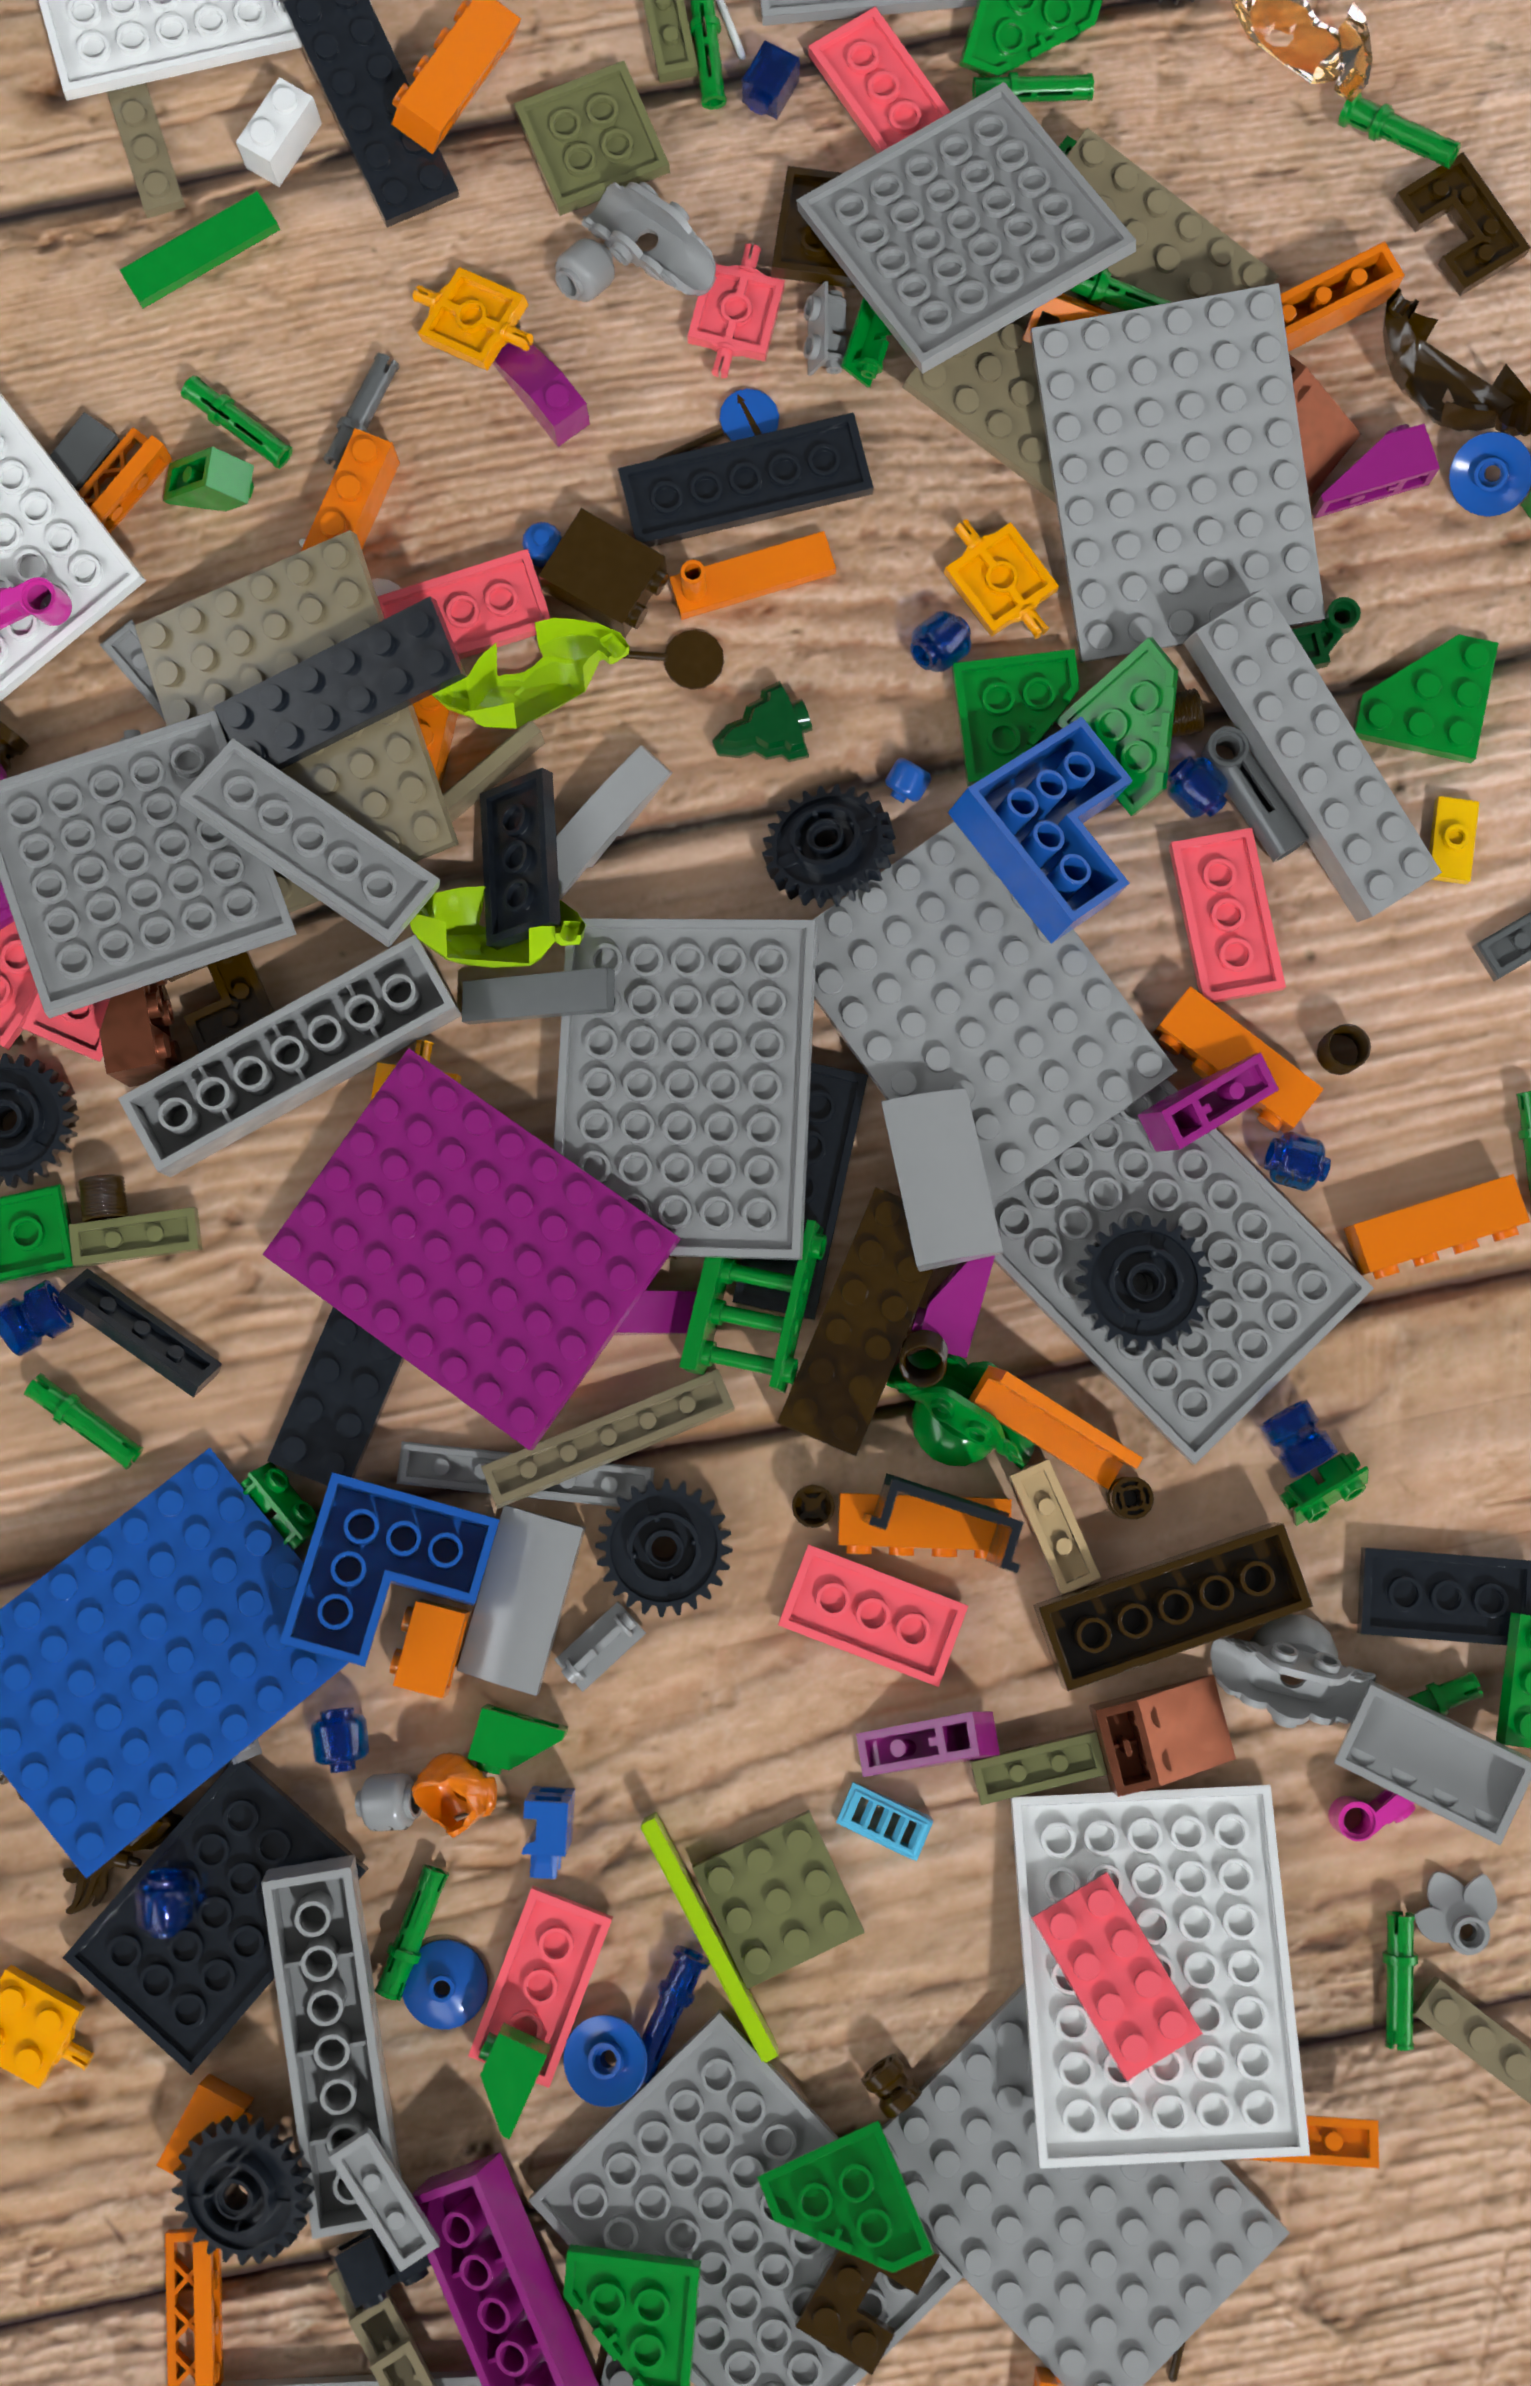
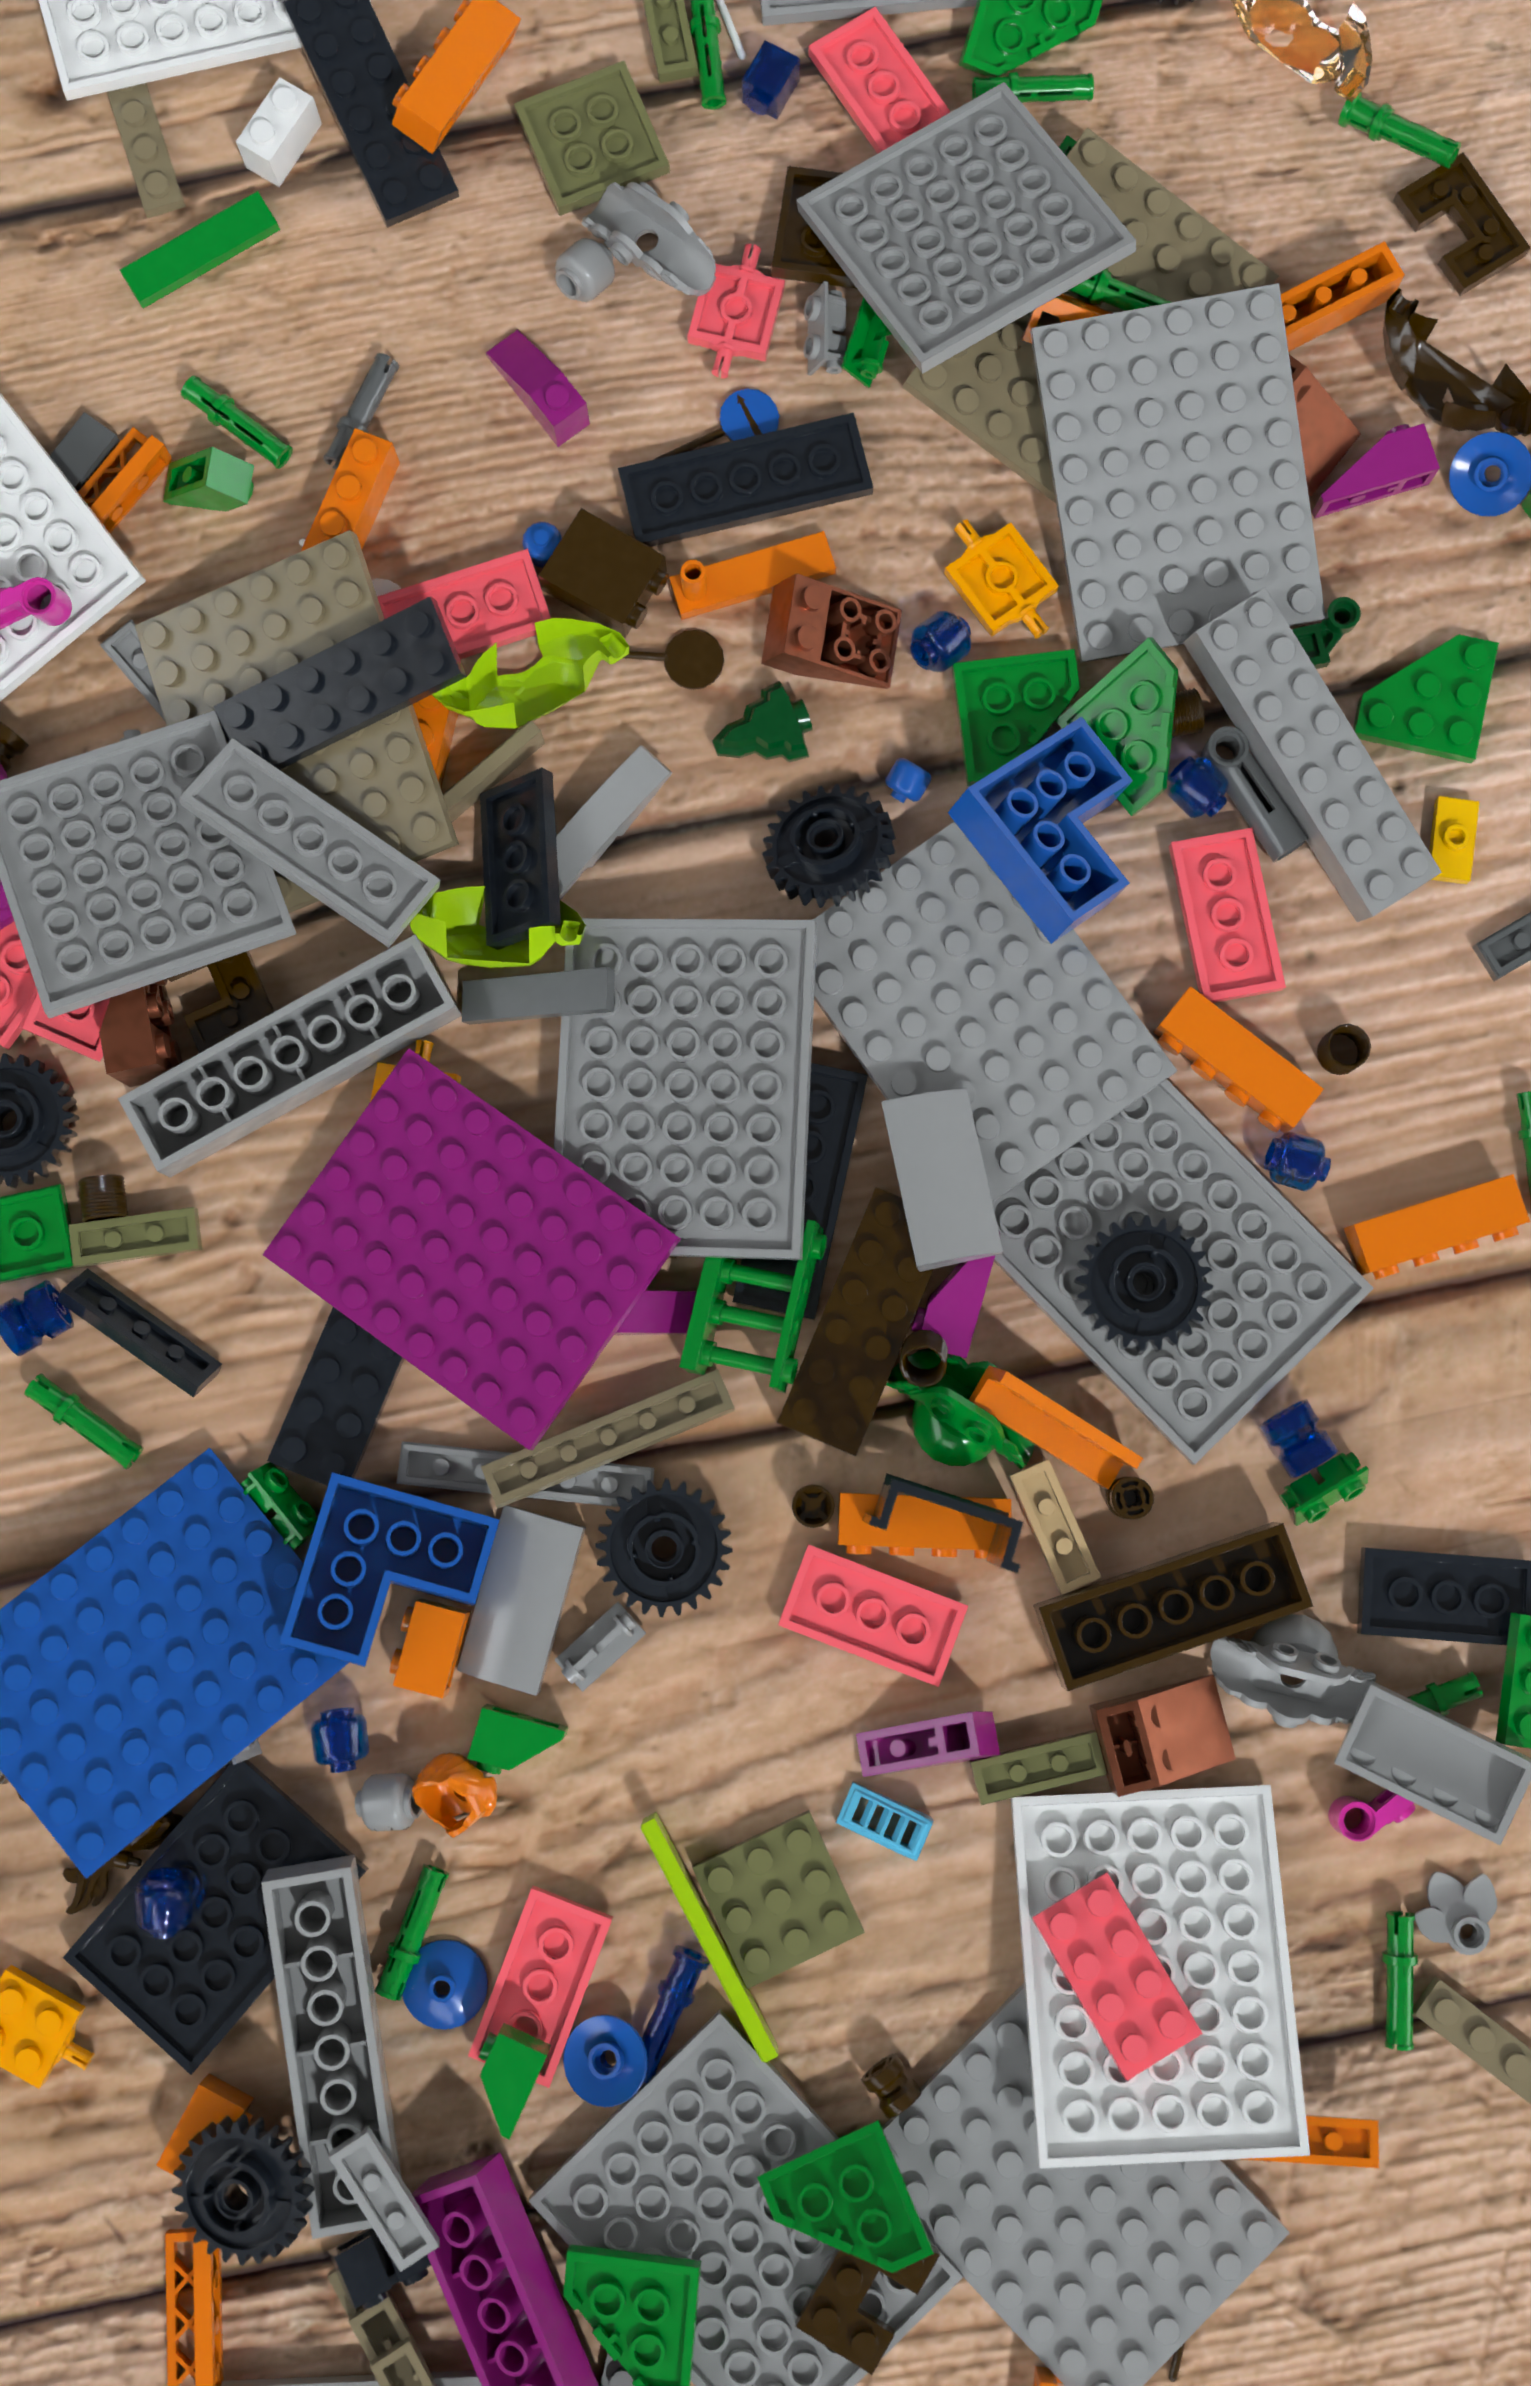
light orange plate [413,267,533,371] -> none
blue hips [521,1786,575,1879] -> none
magenta slope [1137,1052,1279,1152] -> none
none -> copper slope [761,573,902,689]

